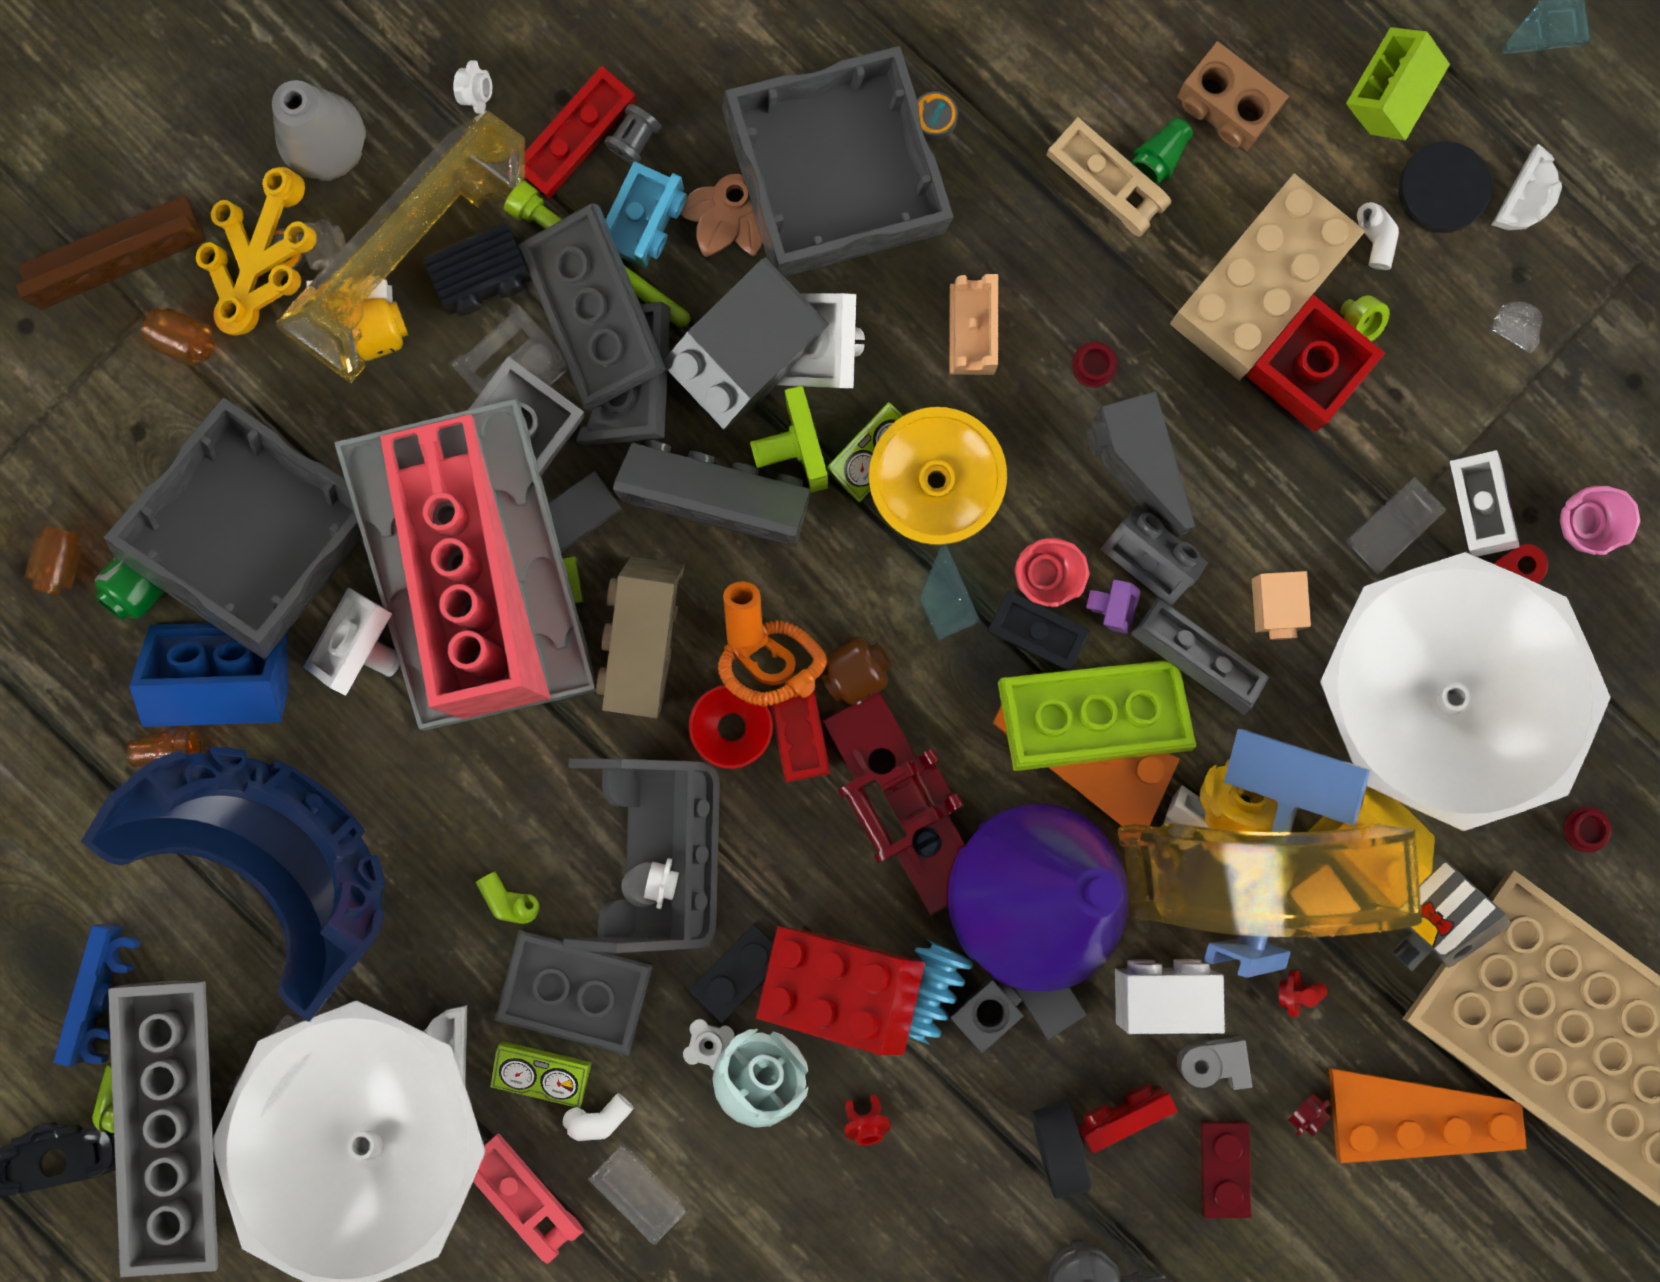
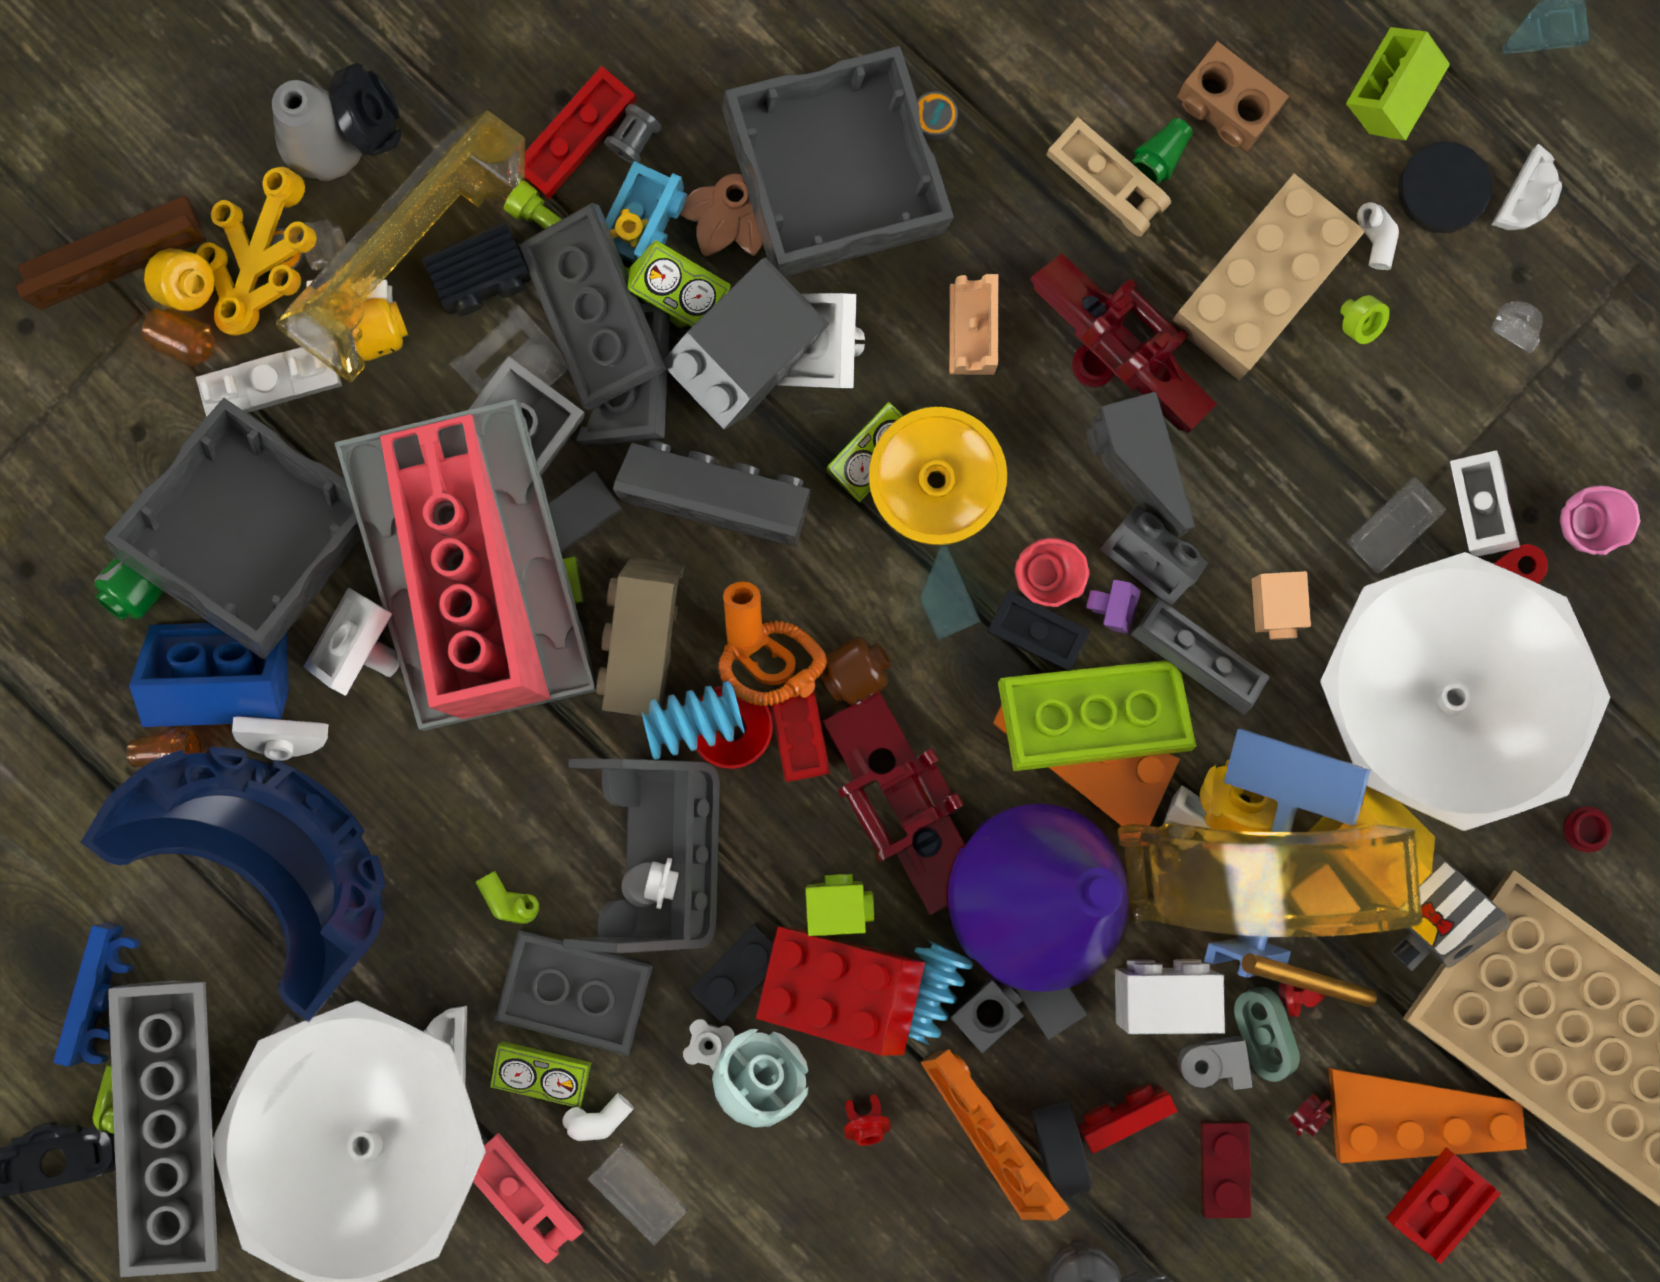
clear orange brick [24,526,82,596] -> none
white plate [453,60,492,114] -> none
lime tile [750,385,828,493] -> none
red brick [1245,295,1385,433] -> none
none -> yellow head [144,248,215,311]
none -> white plate [196,340,342,417]
none -> white plate [232,716,329,761]
none -> black tile [329,63,401,157]
none -> yellow piece [610,209,649,249]
none -> slope [627,240,731,327]
none -> medium azure piece [641,681,745,760]
none -> lime brick [806,874,874,936]
none -> orange wing [920,1049,1070,1221]
none -> dark red piece [1030,253,1217,434]
none -> sand green plate [1234,986,1300,1082]
none -> pearl gold bar [1241,953,1377,1007]
none -> red plate [1386,1147,1501,1264]

